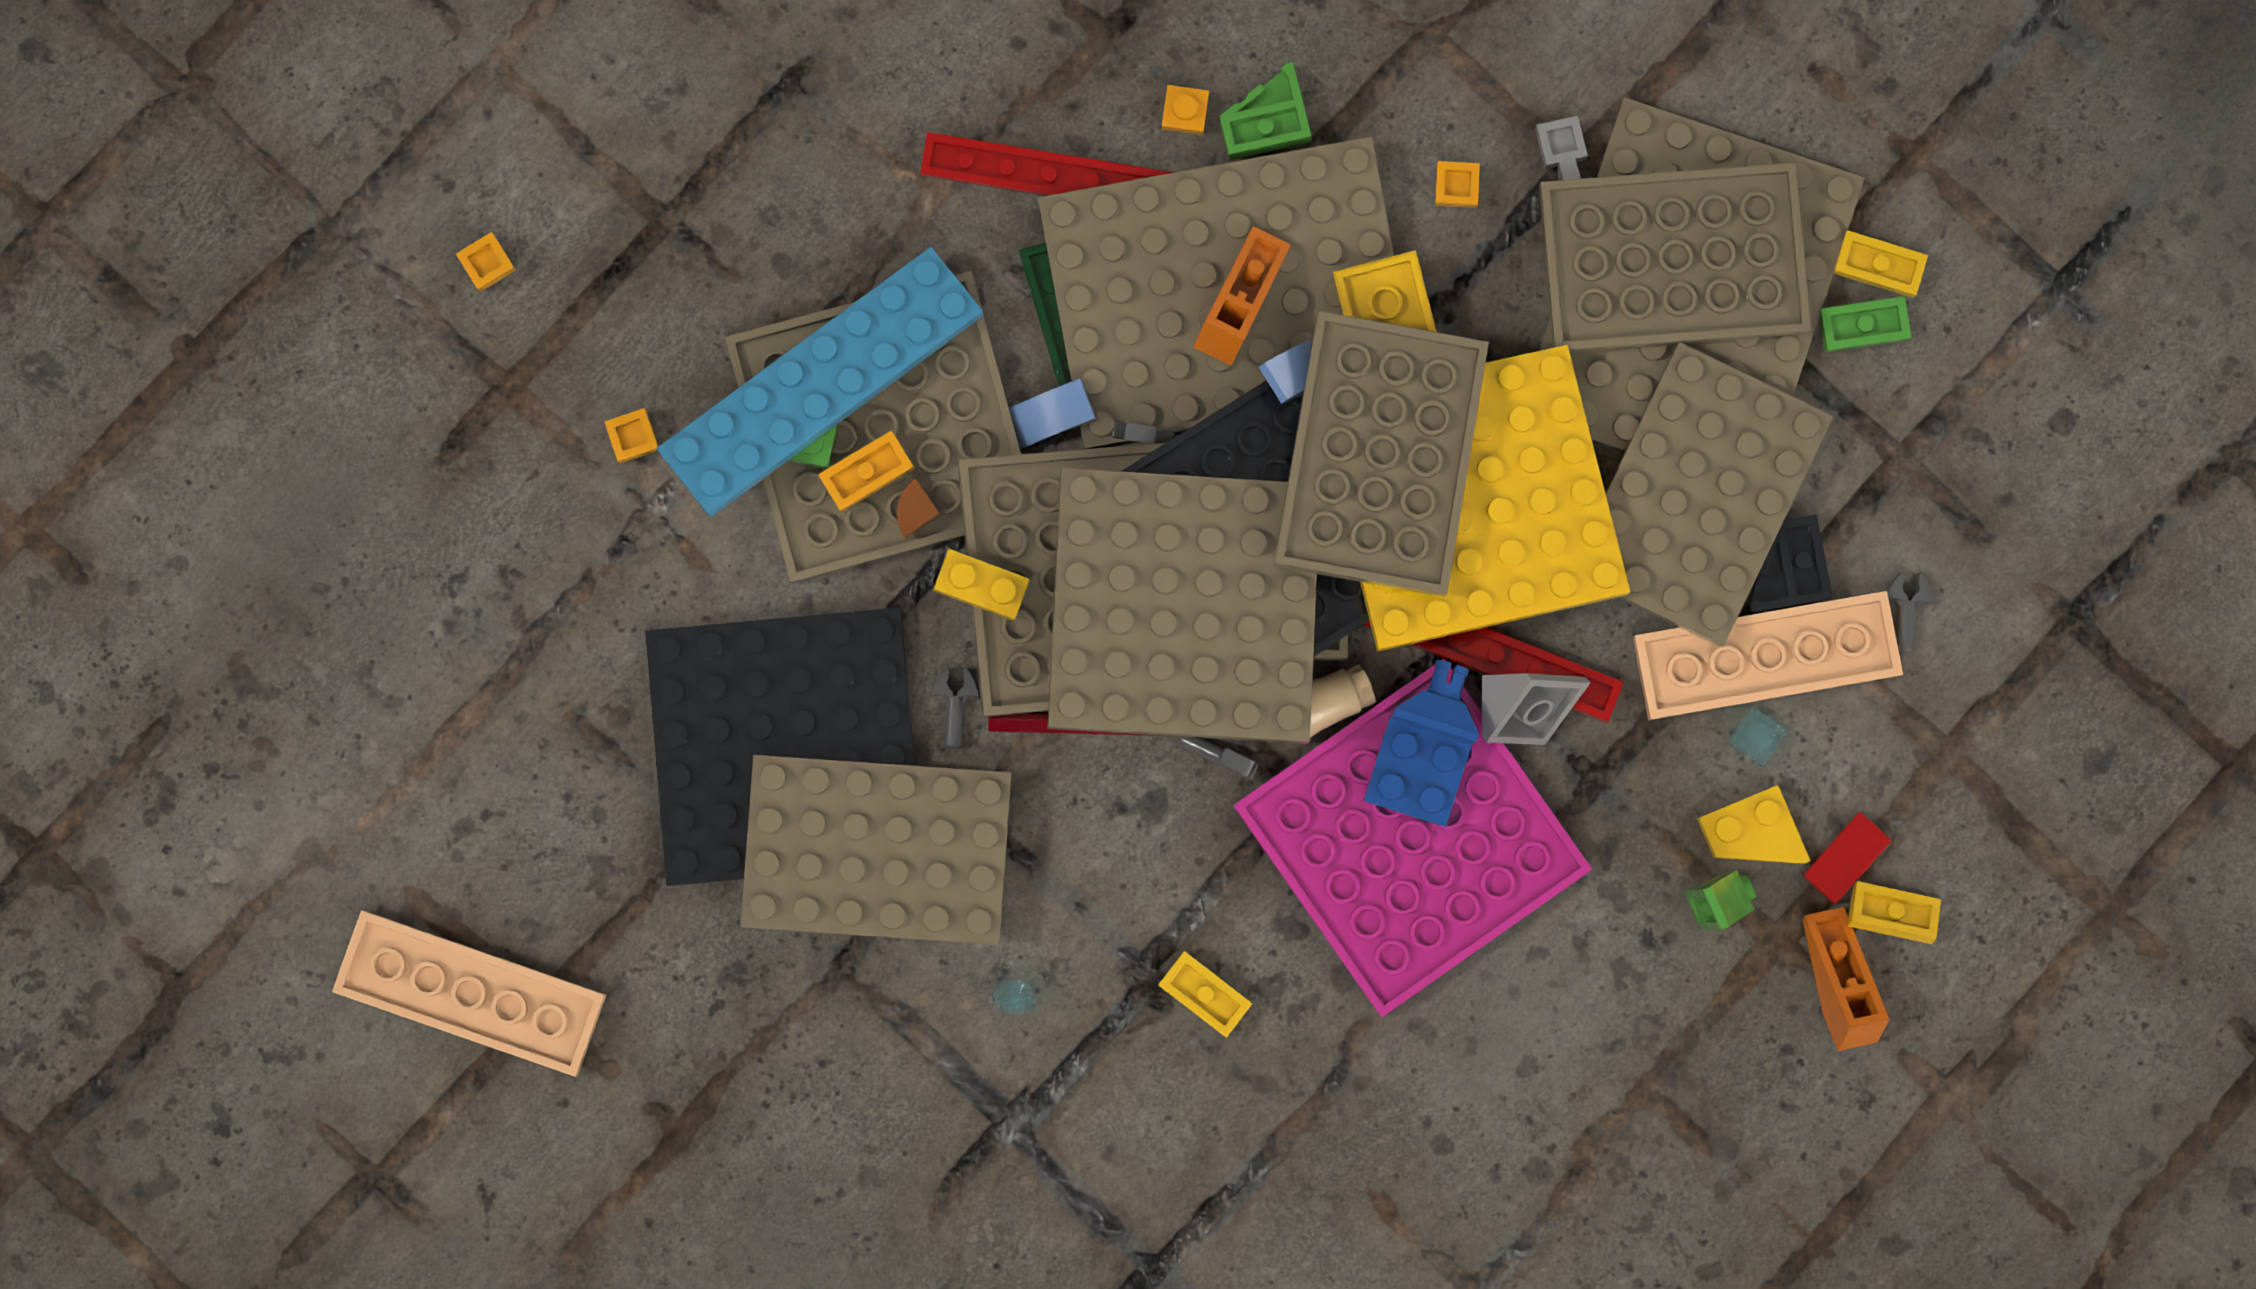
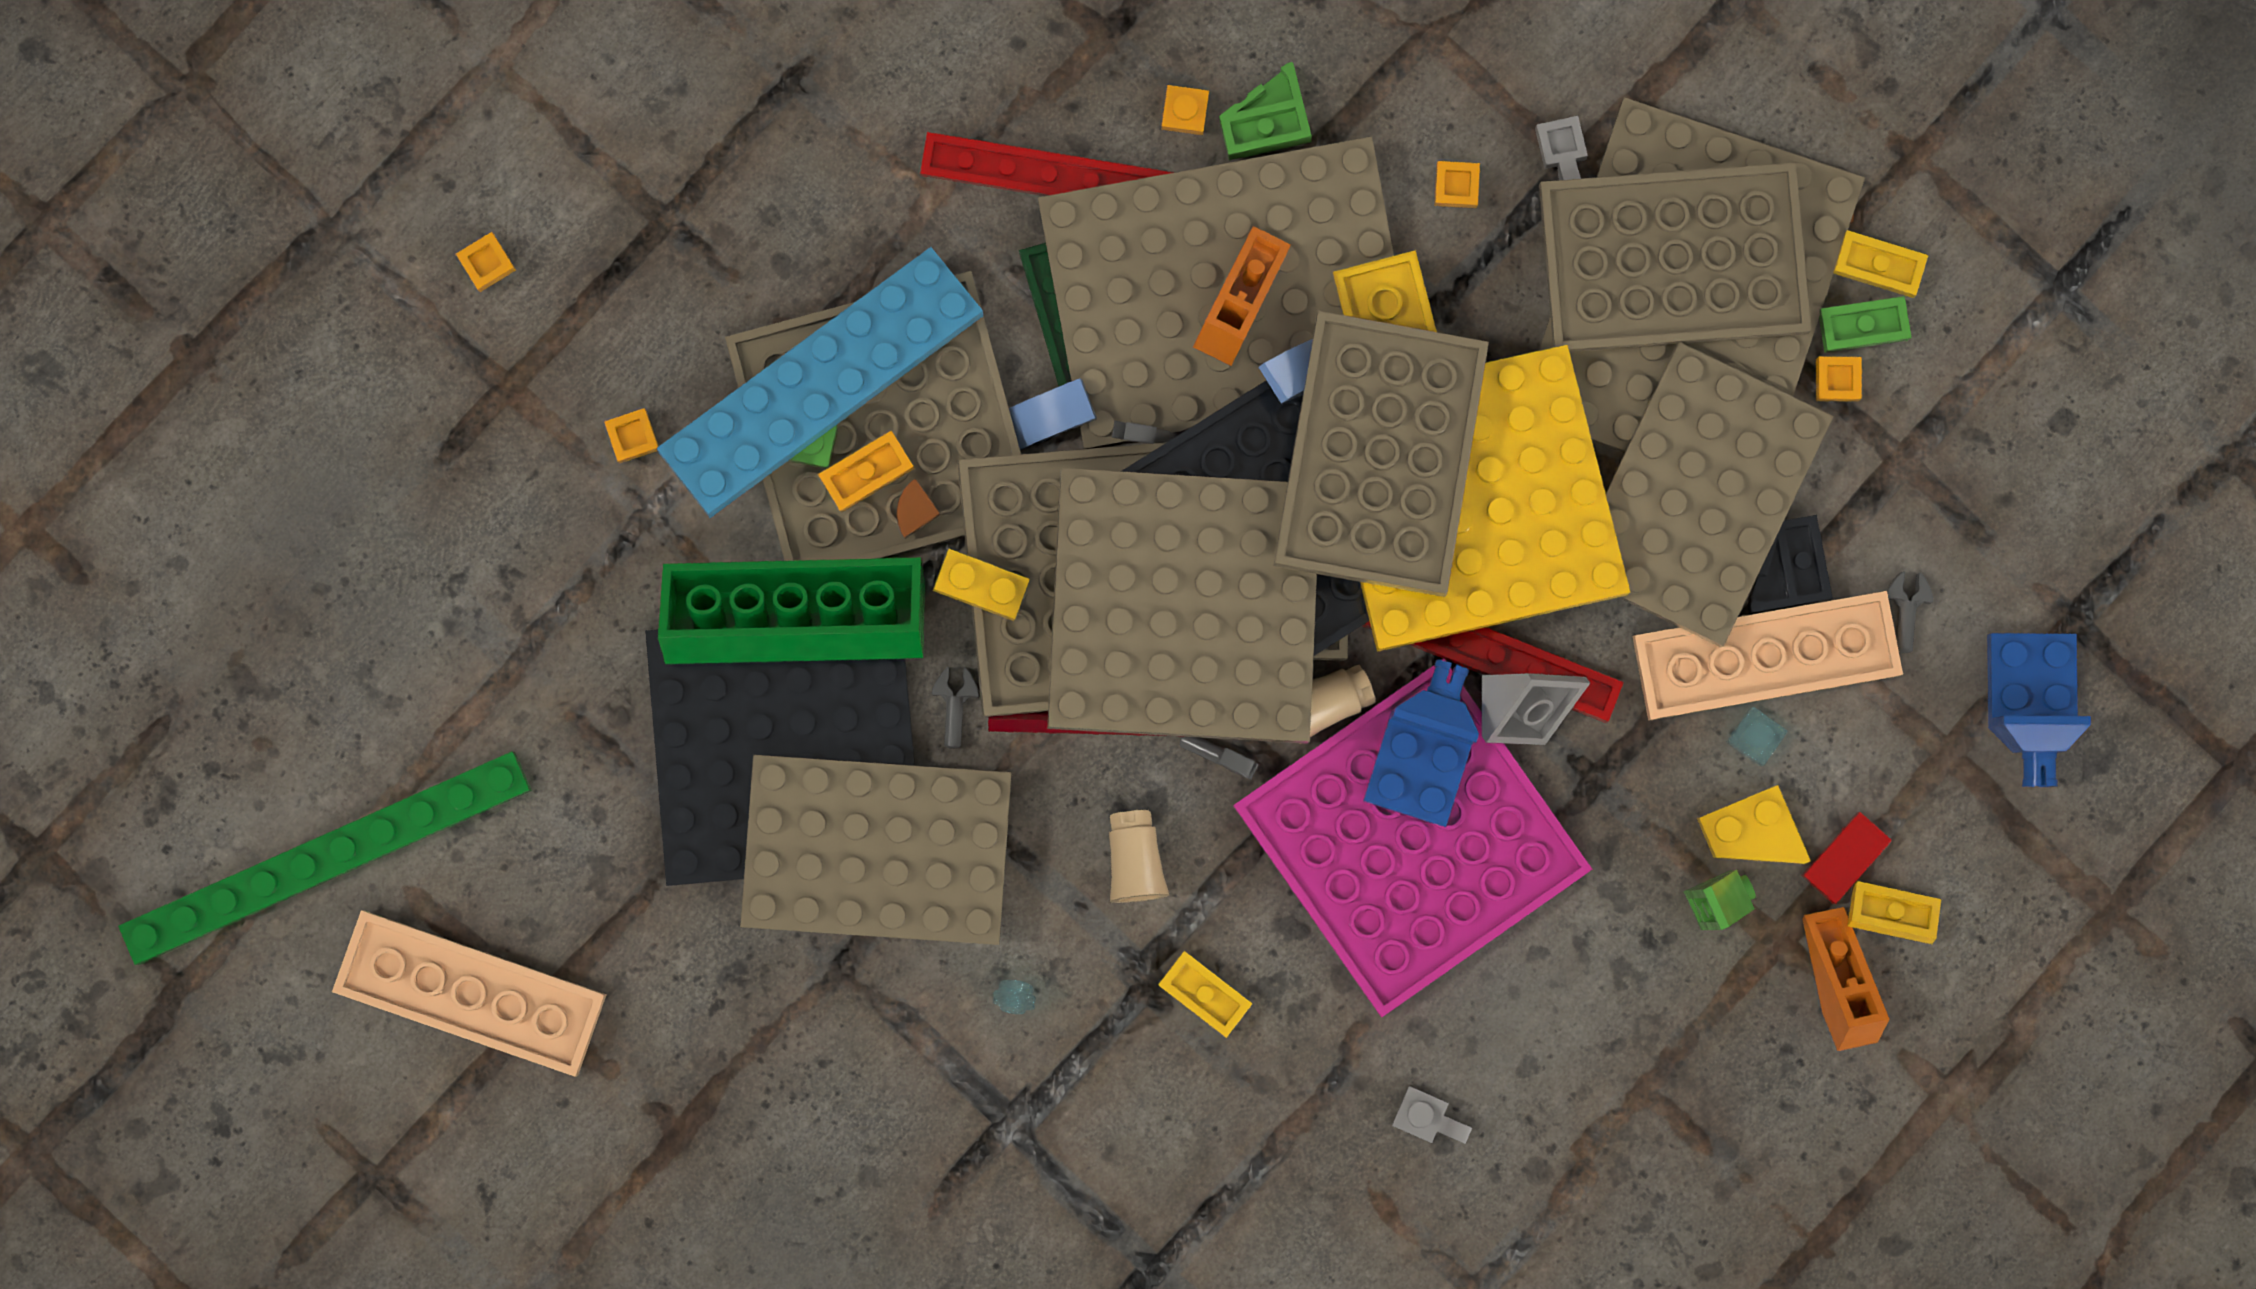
none -> green plate [118,751,532,965]
none -> green brick [658,557,925,664]
none -> tan plant [1109,810,1170,903]
none -> light grey plate [1392,1086,1472,1144]
none -> light orange plate [1816,356,1862,402]
none -> blue plate [1987,633,2091,787]

